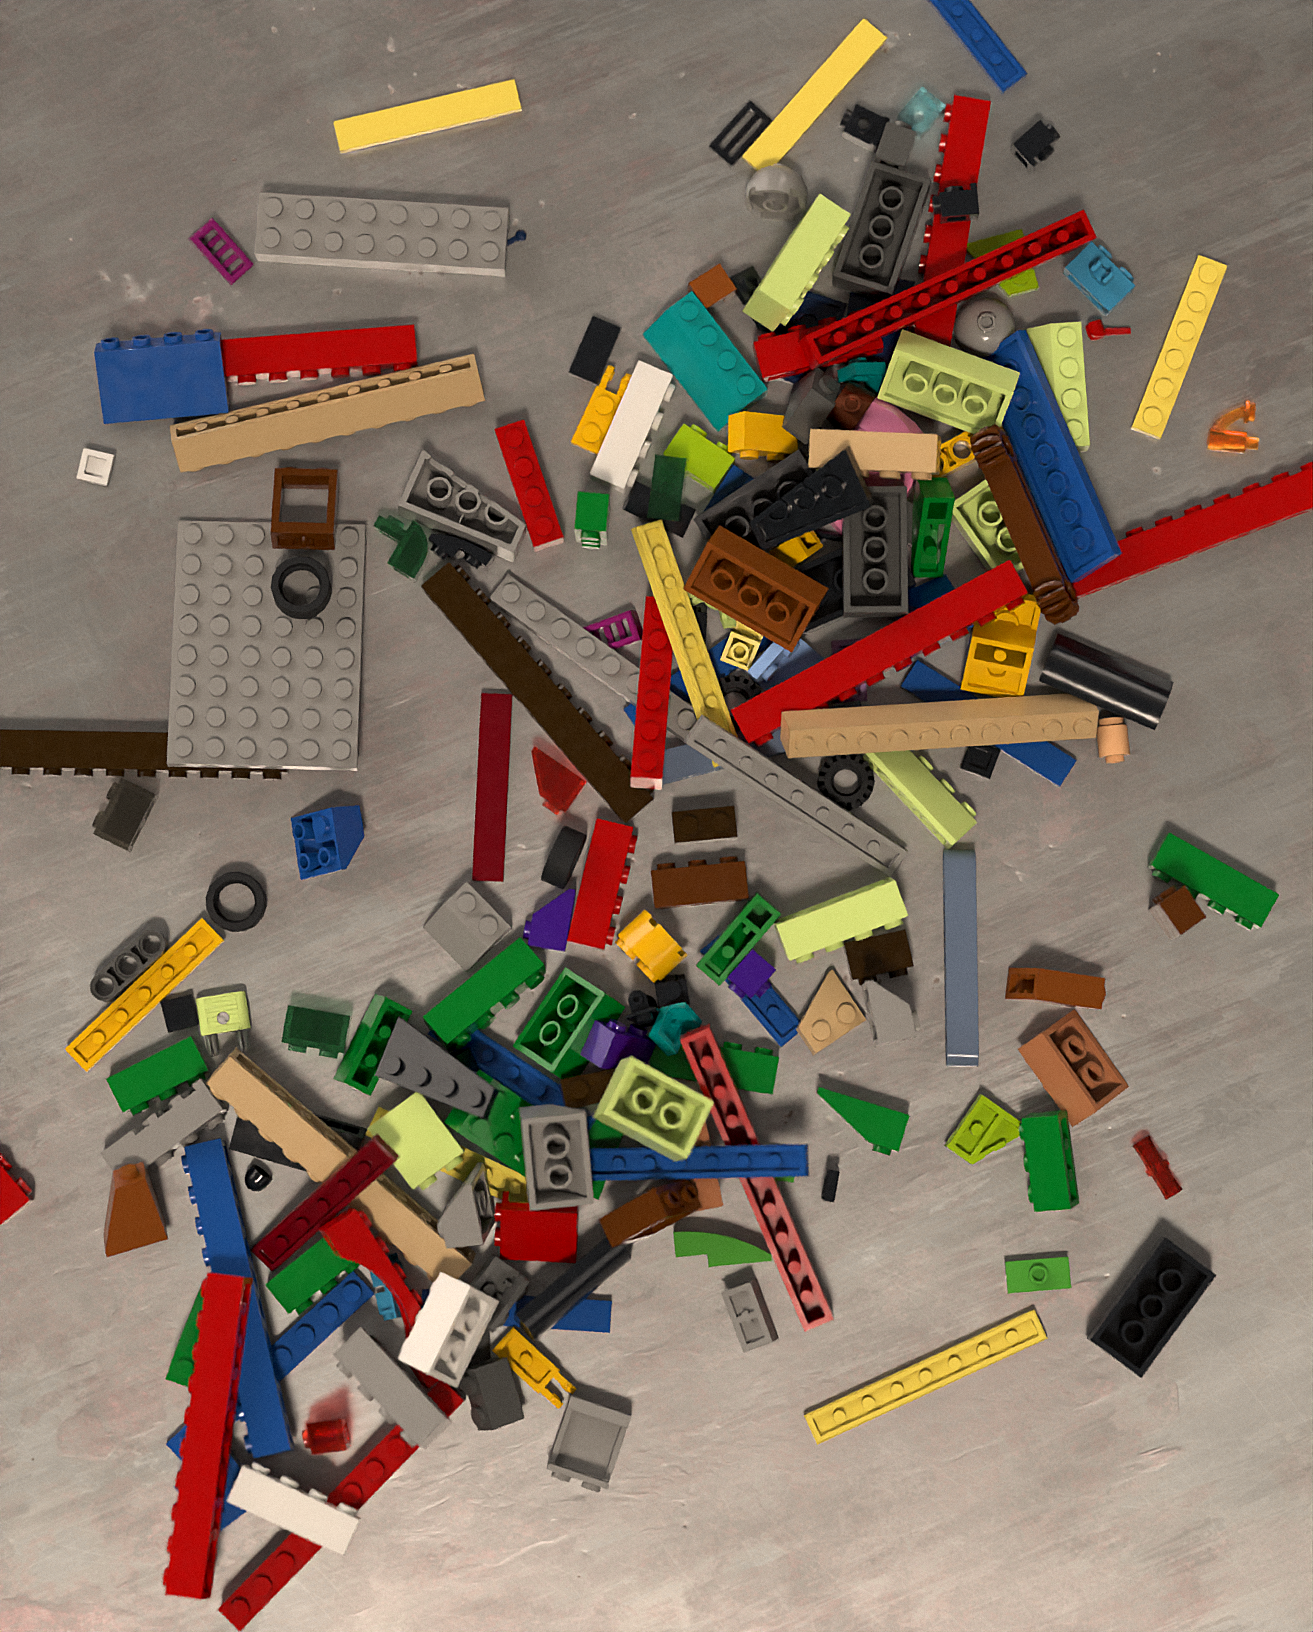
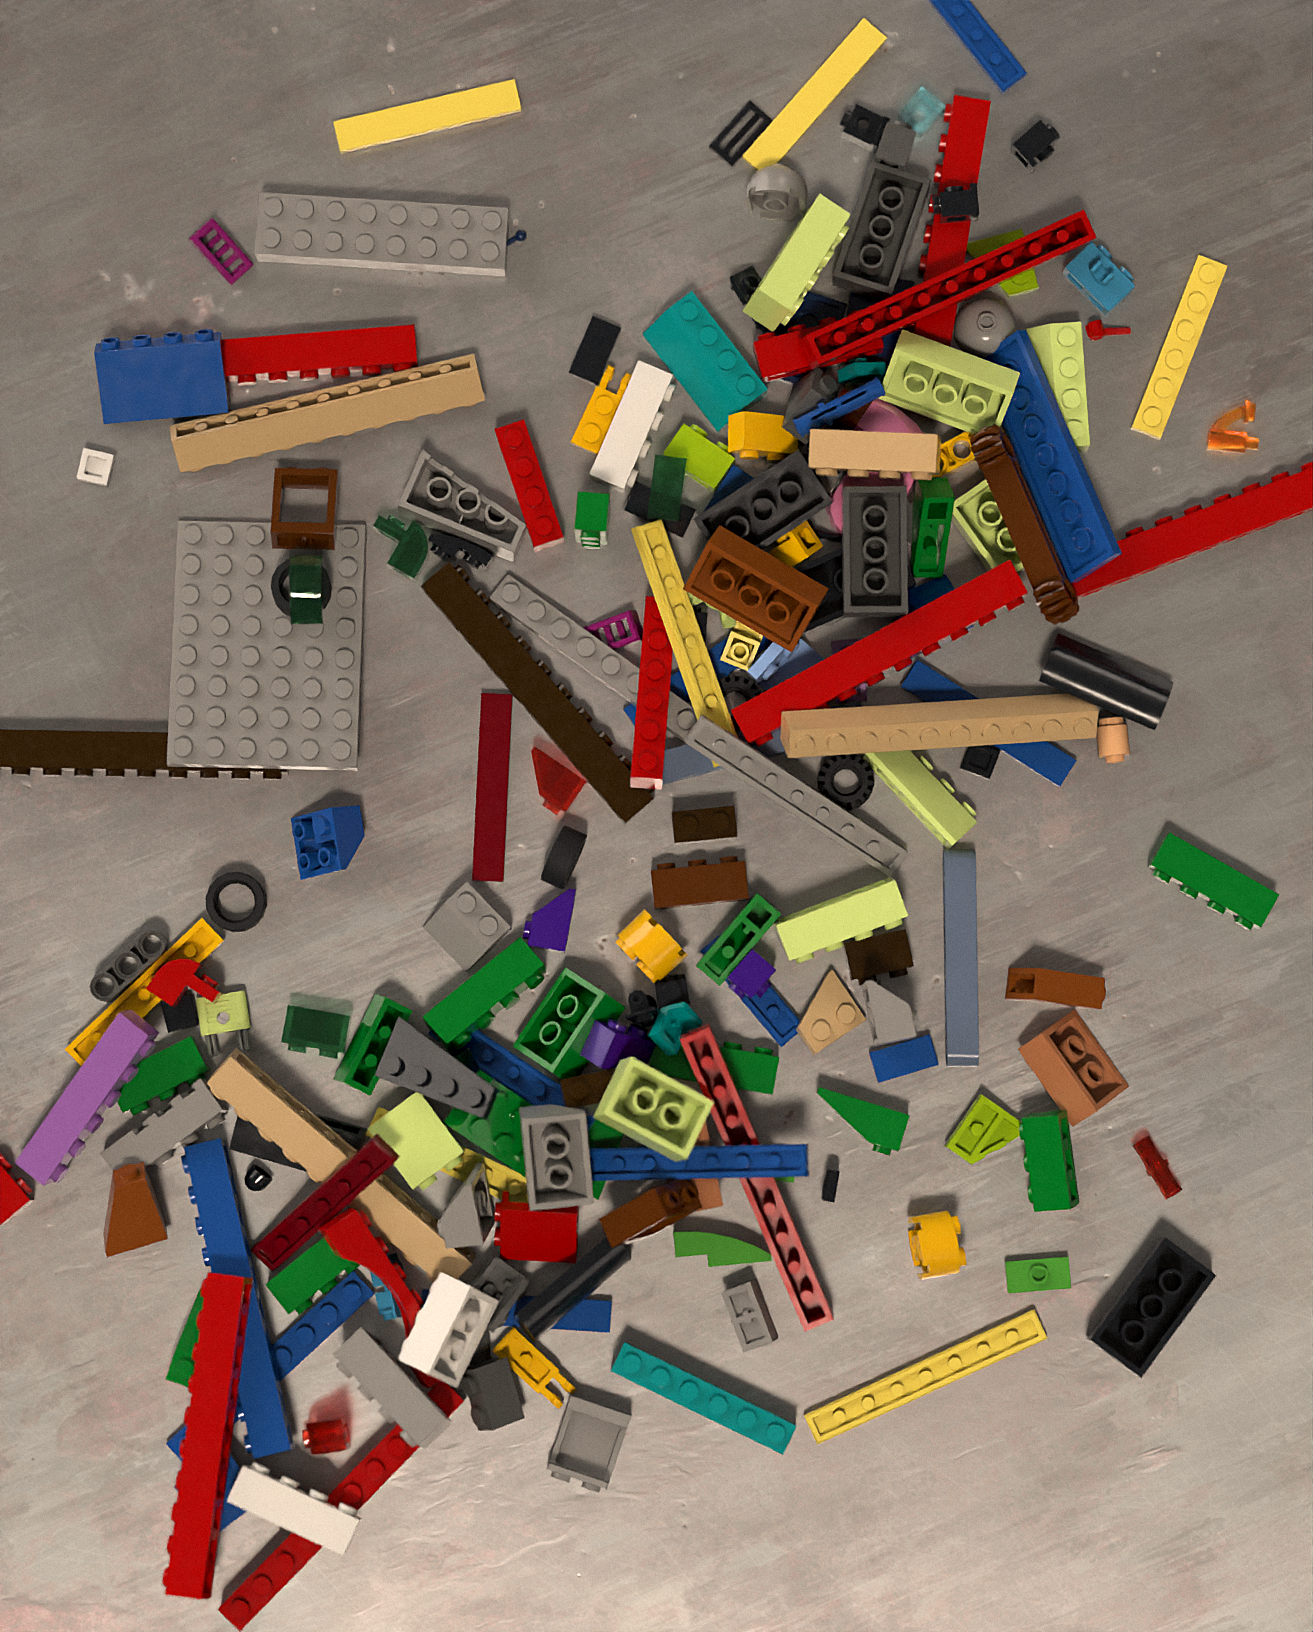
clear smoke brick [92,778,158,853] -> none
red brick [567,818,638,951] -> none
dark orange panel [687,263,737,309] -> none
black wing [749,446,875,550] -> none
yellow bracket [960,594,1041,698] -> none
reddish brown brick [1148,885,1206,940] -> none
none -> medium lavender brick [15,1009,160,1186]
none -> red brick [146,959,222,1007]
none -> clear green brick [289,555,323,624]
none -> teal brick [611,1341,797,1455]
none -> blue pin [793,377,886,438]
none -> blue tile [869,1035,939,1083]
none -> yellow brick [908,1210,966,1280]

